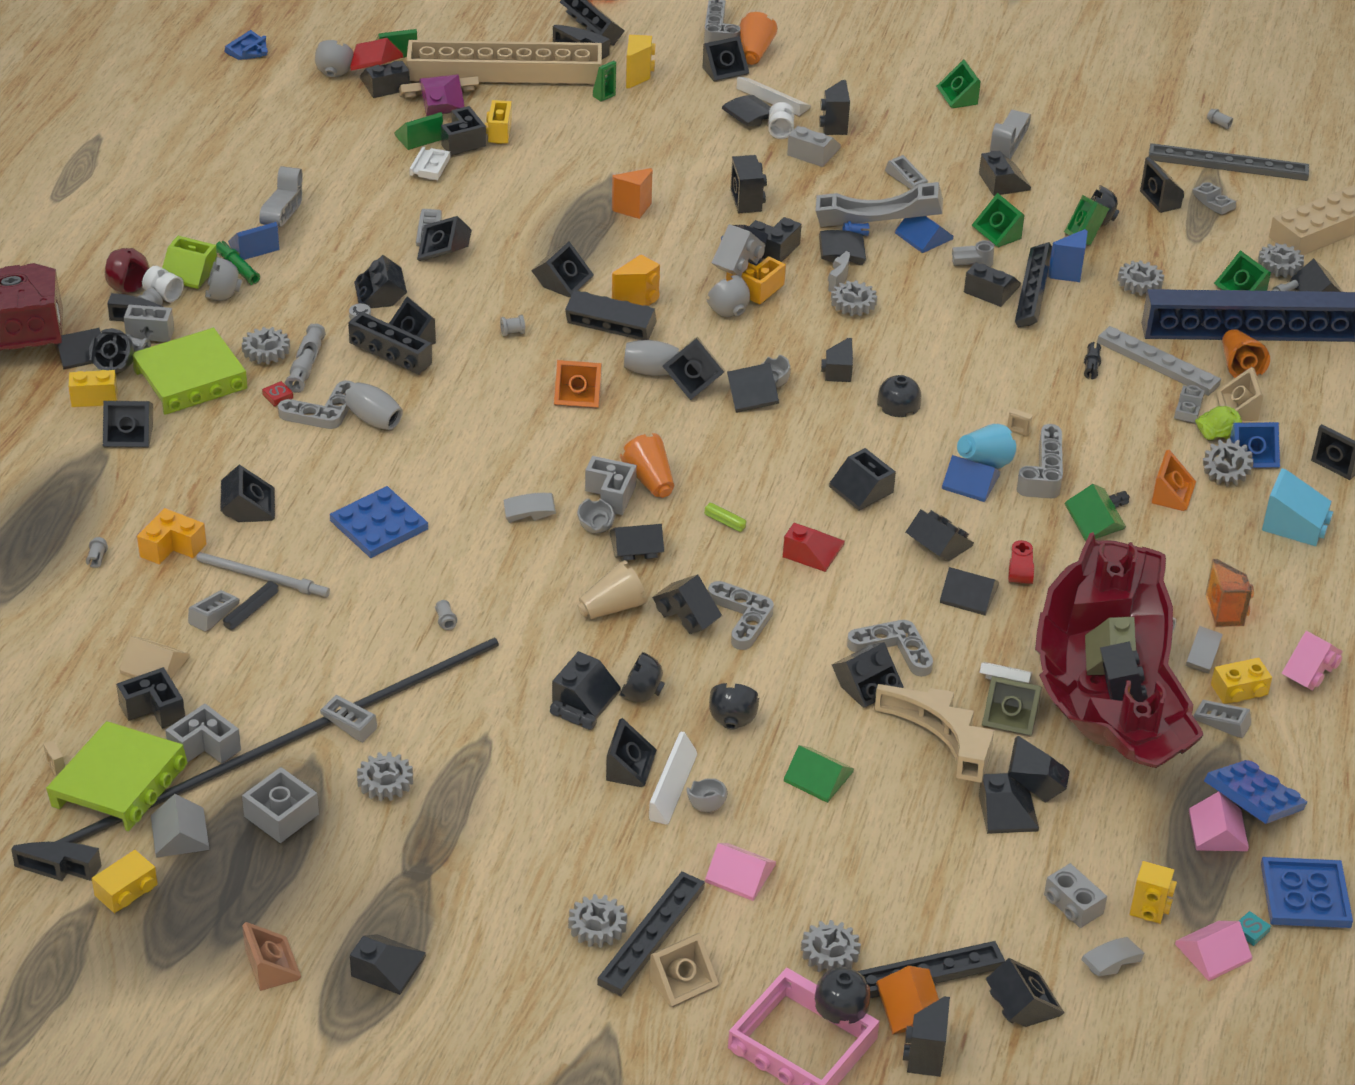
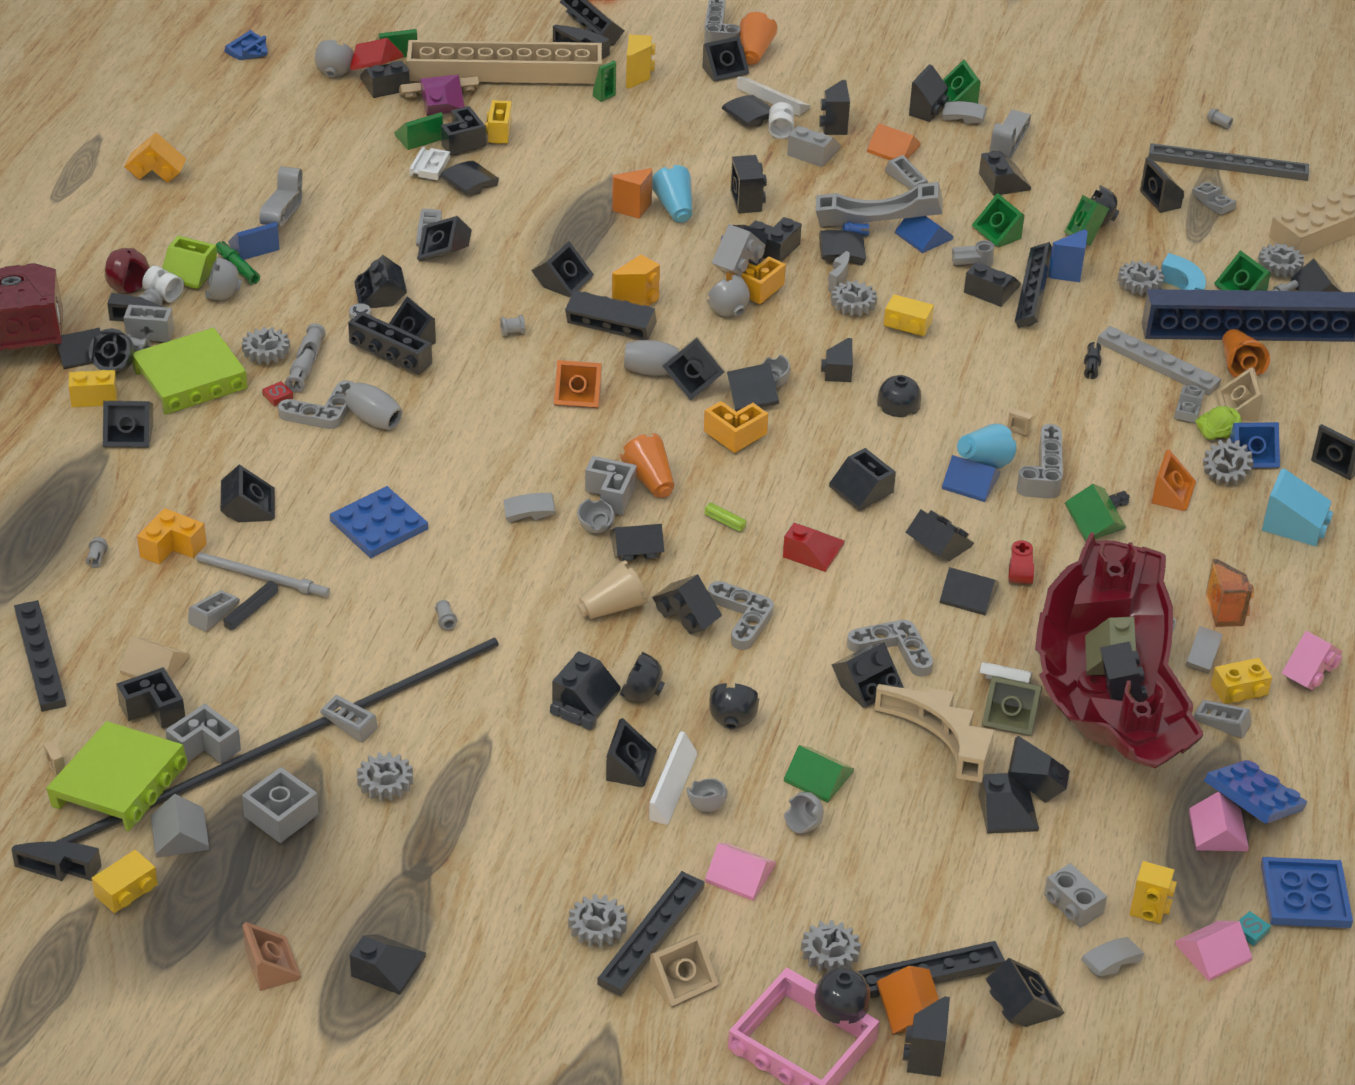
none -> black plate [14,600,66,712]
none -> light orange brick [124,132,186,183]
none -> black slope [440,161,499,195]
none -> medium azure cone [652,165,692,223]
none -> light orange brick [704,401,769,453]
none -> light grey hair [784,792,824,834]
none -> orange slope [867,123,921,160]
none -> yellow brick [883,294,934,336]
none -> black slope [909,64,949,122]
none -> light grey slope [942,101,987,124]
none -> medium azure arch [1161,253,1206,290]

